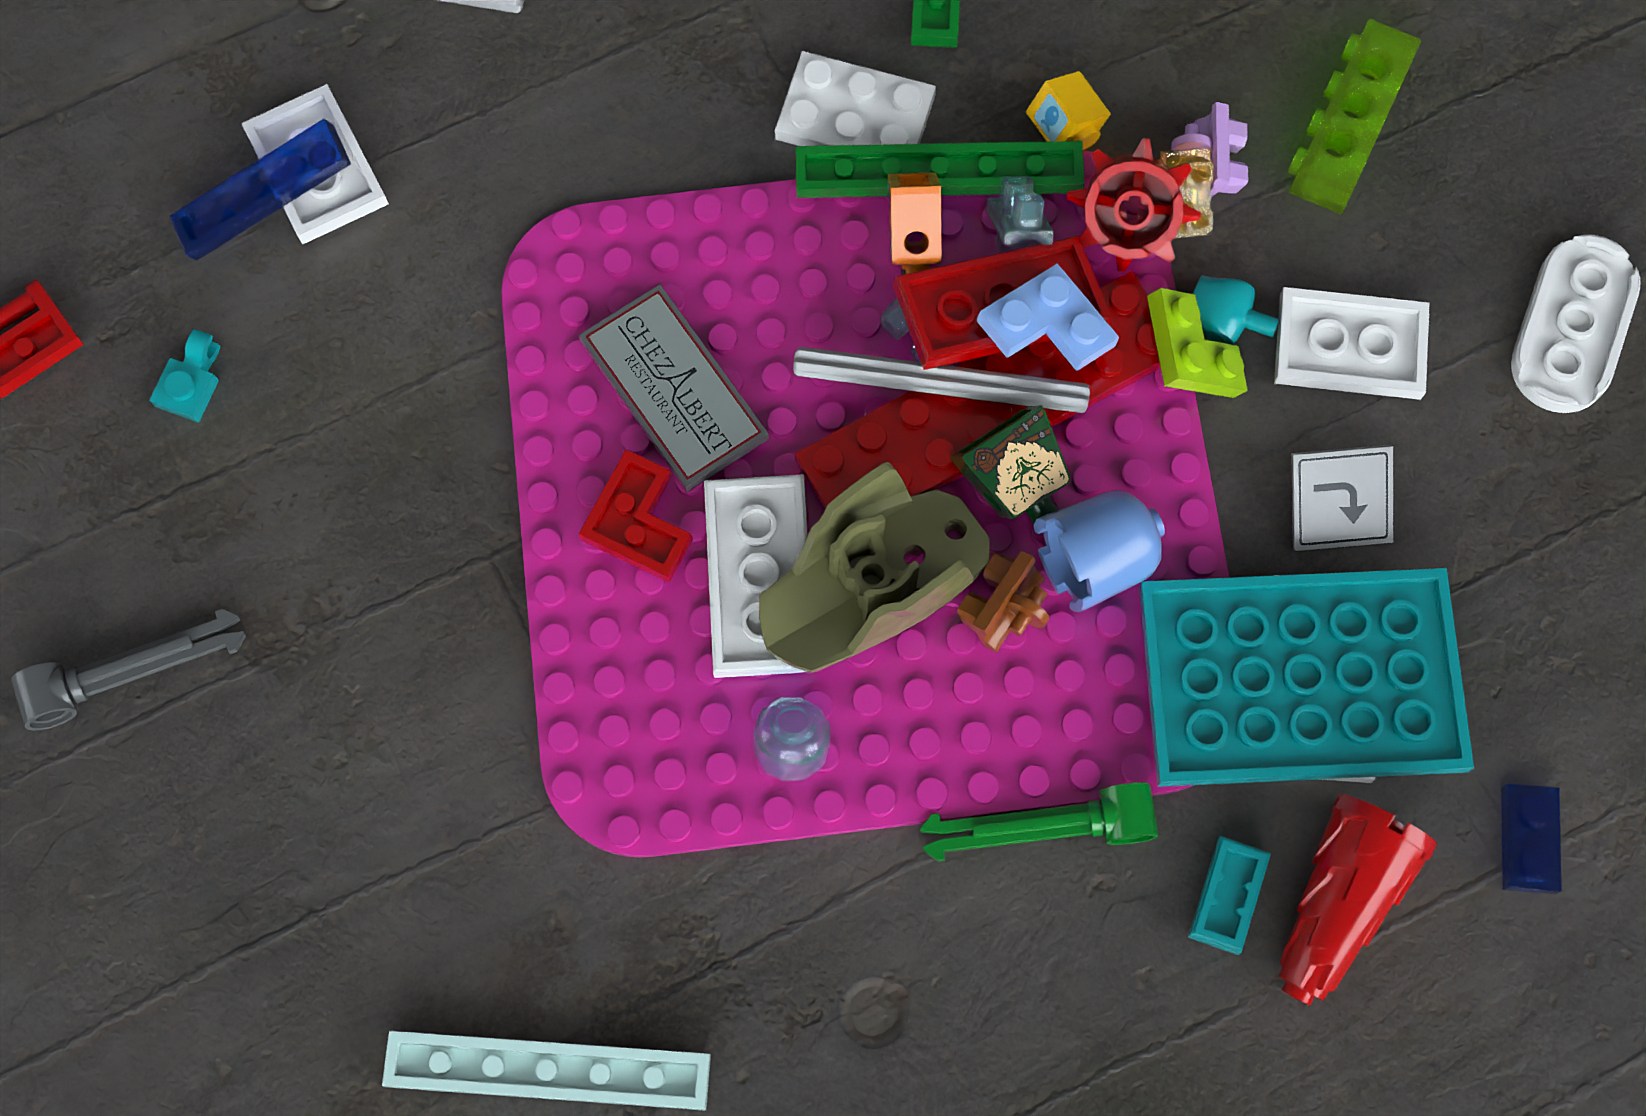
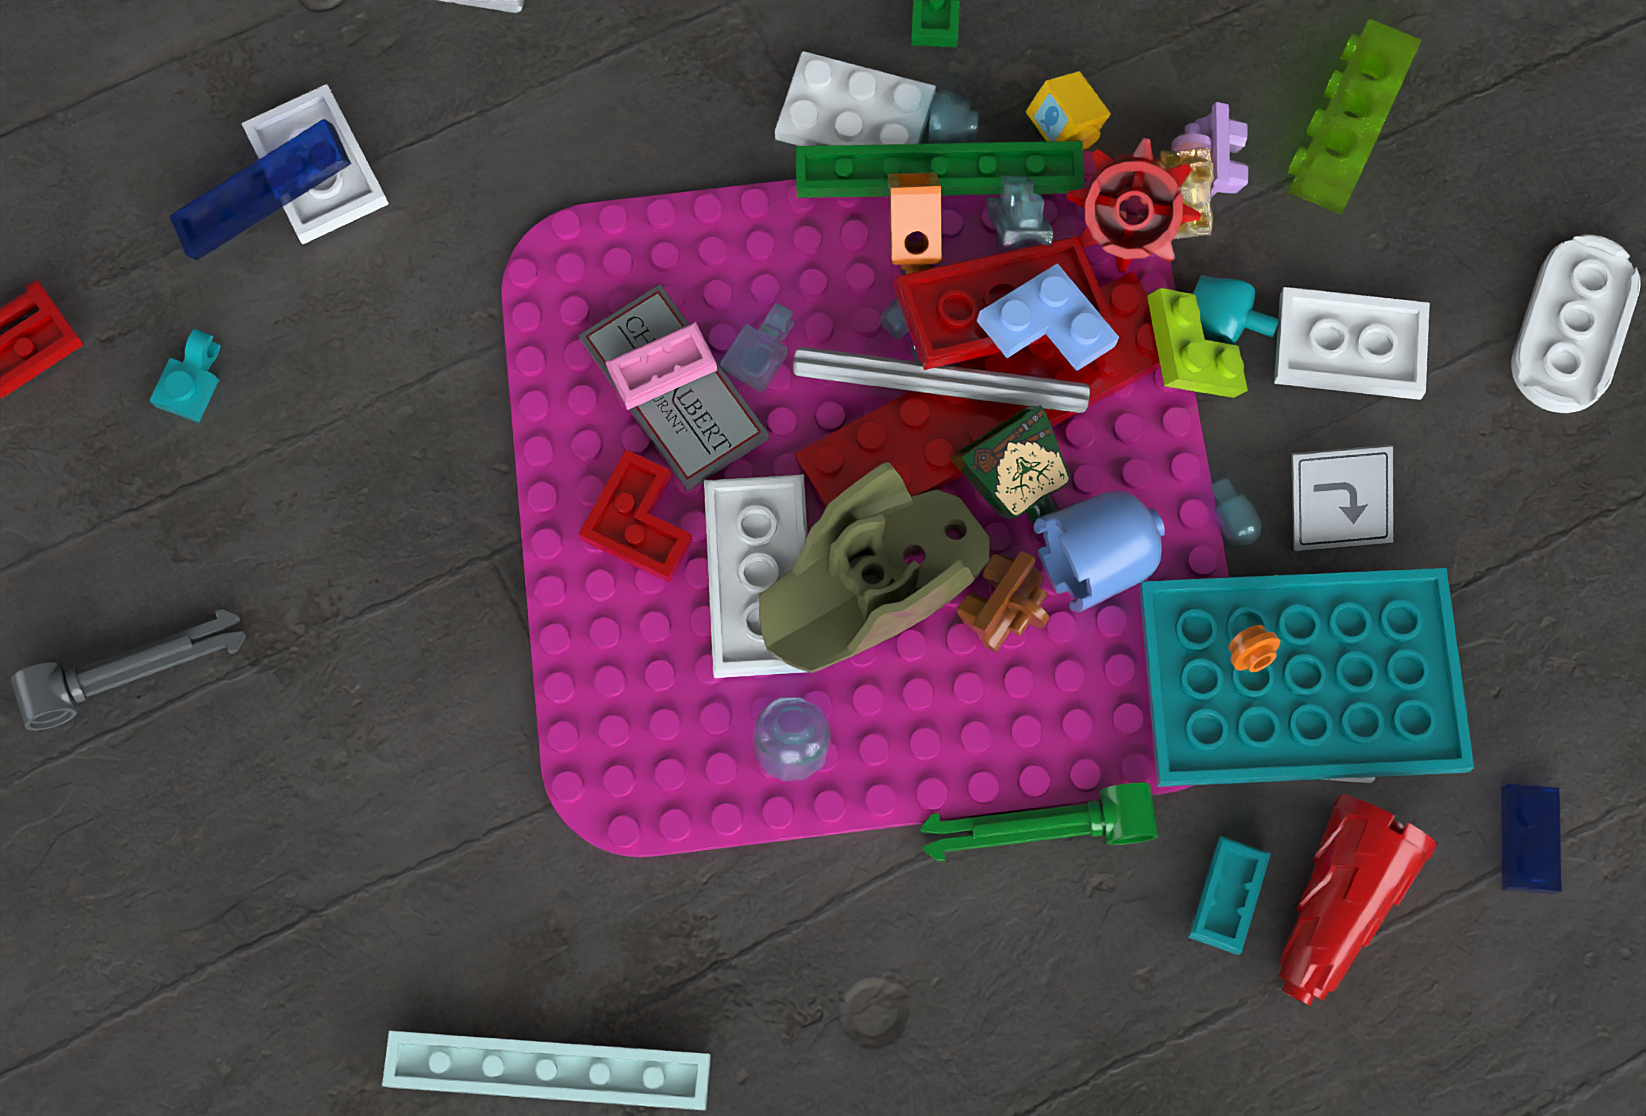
none -> bright pink plate [605,322,717,410]
none -> clear light blue plate [720,302,795,393]
none -> clear light blue cone [928,89,979,144]
none -> clear light blue cylinder [1211,478,1262,547]
none -> orange plate [1228,625,1280,672]

